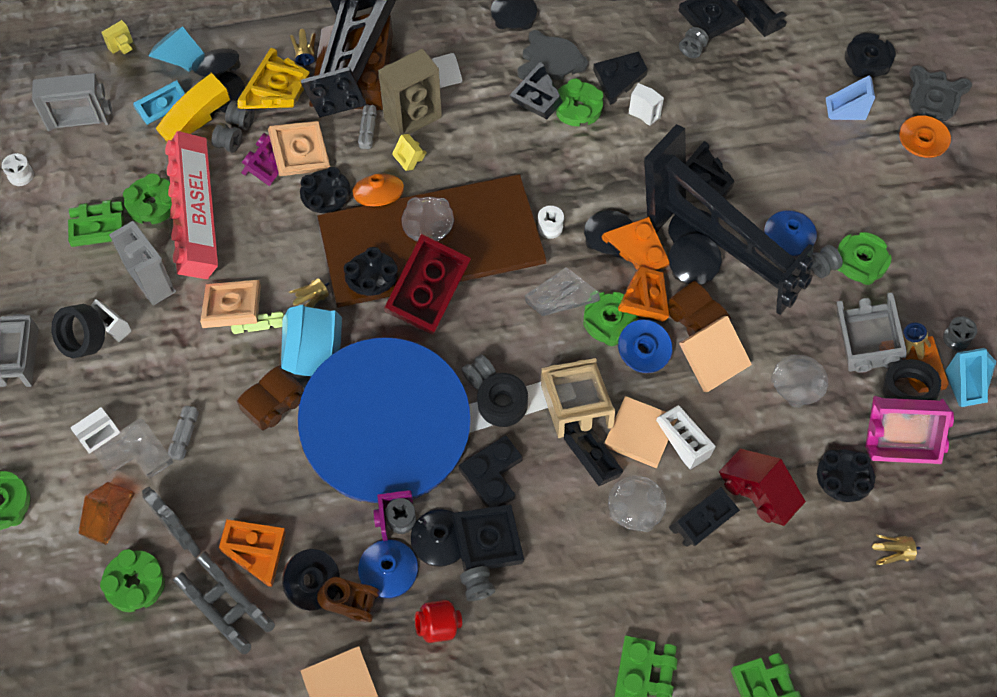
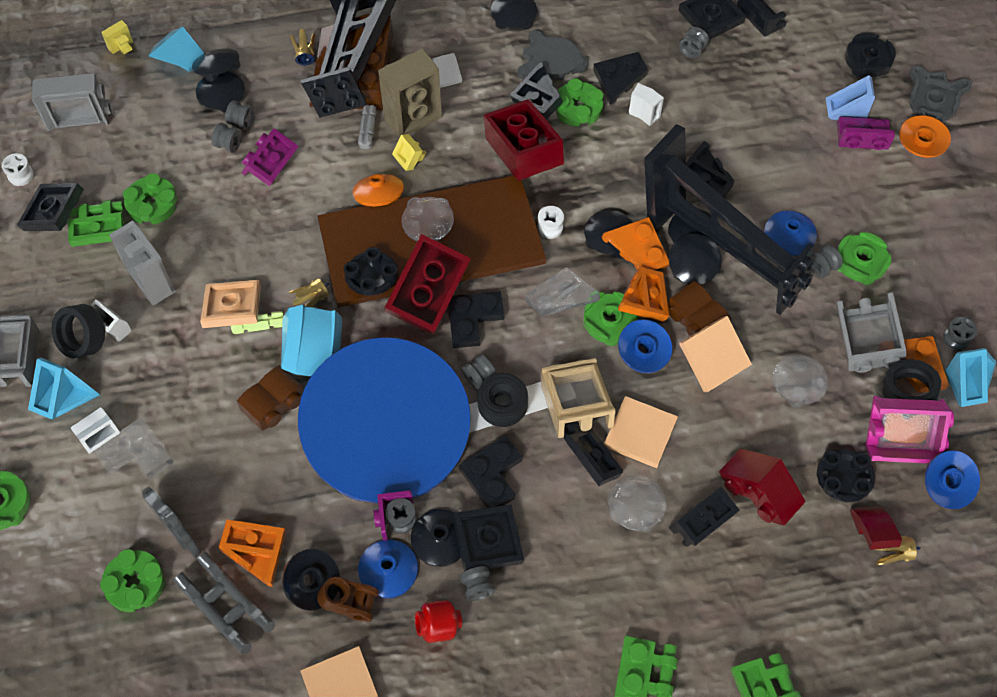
clear orange slope [79,482,135,545] -> none
medium azure slope [133,80,185,125] -> none
yellow slope [156,73,230,142] -> none
coral brick [165,131,218,279] -> none
light grey axle [167,406,199,460] -> none
yellow wing [238,48,310,109] -> none
light nougat tile [268,121,330,176] -> none
black dish [300,167,351,214] -> none
white slope [656,405,716,470] -> none
piece [903,323,931,359] -> none
none -> black plate [17,183,84,231]
none -> medium azure slope [28,357,100,419]
none -> black plate [448,291,504,348]
none -> dark red brick [483,99,564,181]
none -> magenta bracket [837,117,895,150]
none -> dark red slope [850,505,902,550]
none -> blue dish [925,450,980,509]

